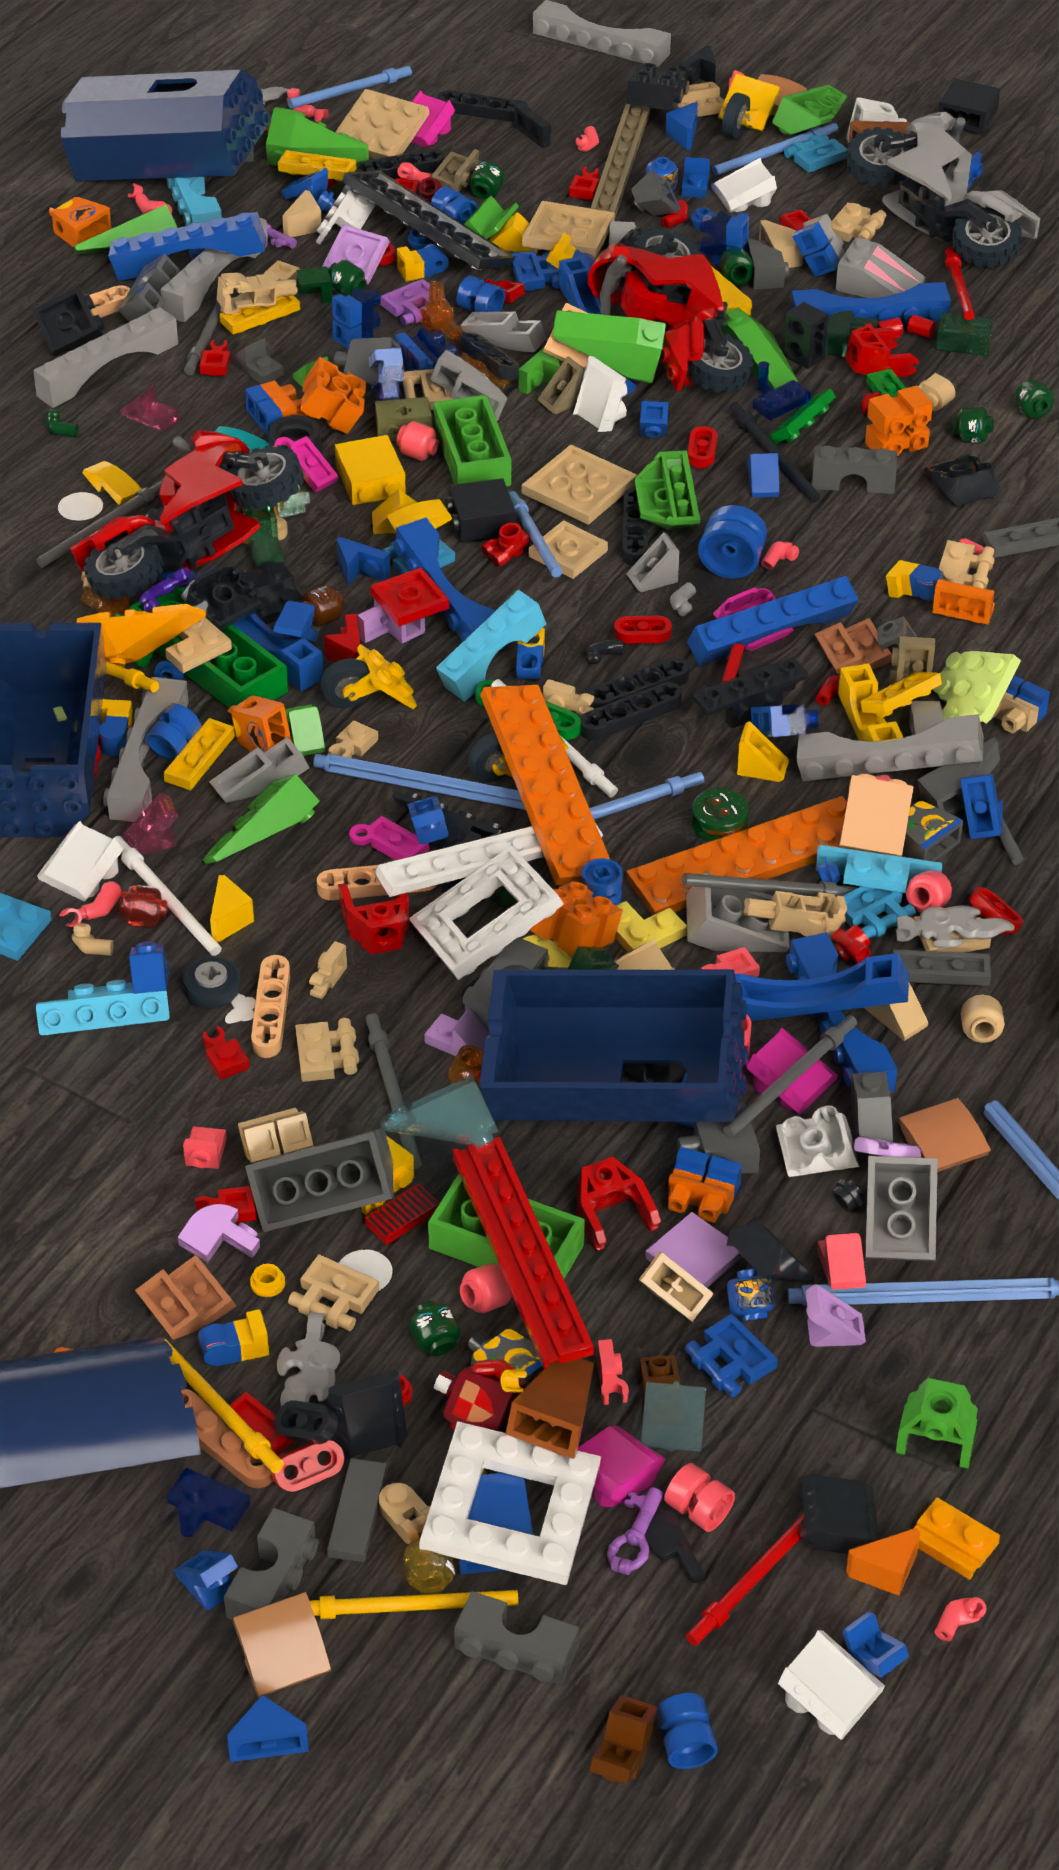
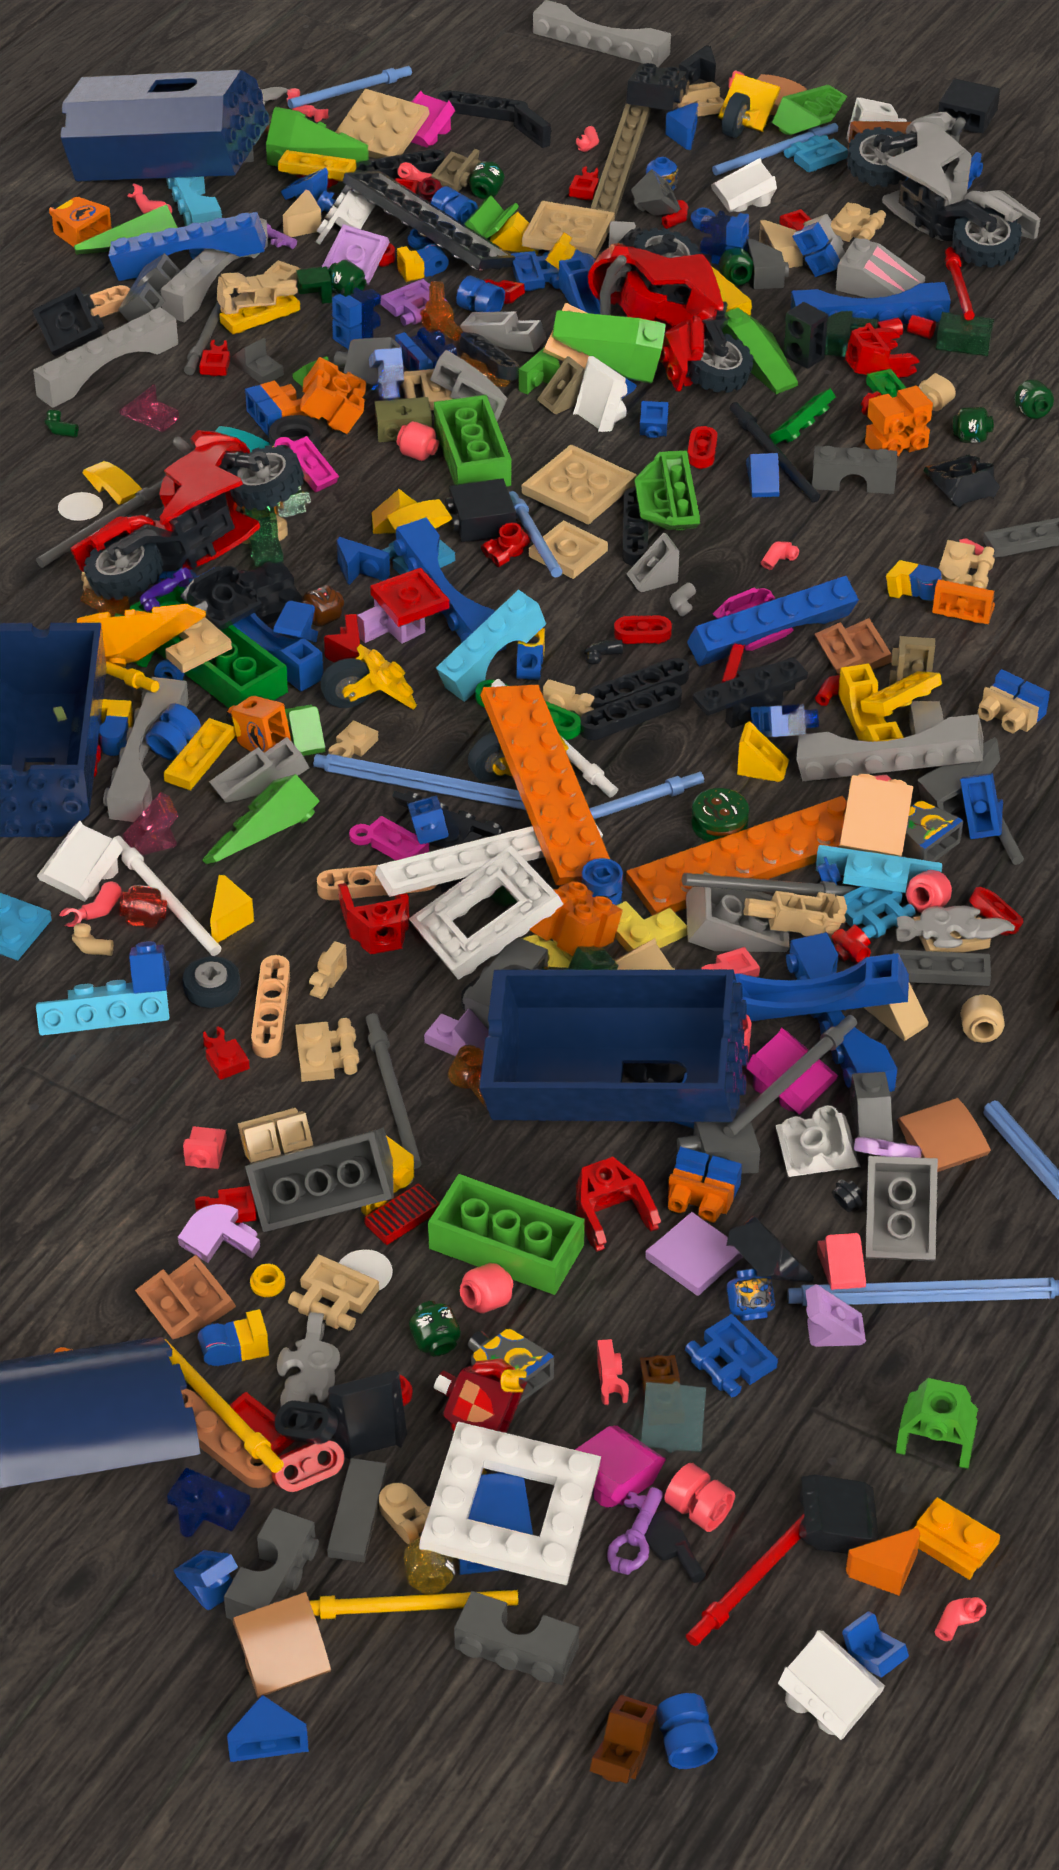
white sticker [225,993,256,1024] -> none
yellow brick [335,435,406,505] -> none
clear light blue windscreen [380,1075,498,1148] -> none
red plate [453,1137,594,1368] -> none
dark orange slope [506,1358,594,1459] -> none
tan slope [639,1251,713,1322] -> none
blue slope [681,157,710,198] -> none
blue wheel [698,505,767,579] -> none
clear blue plate [753,361,811,421] -> none
dark grey bracket [878,616,917,649] -> none
yellowish green plate [933,651,1021,724] -> none

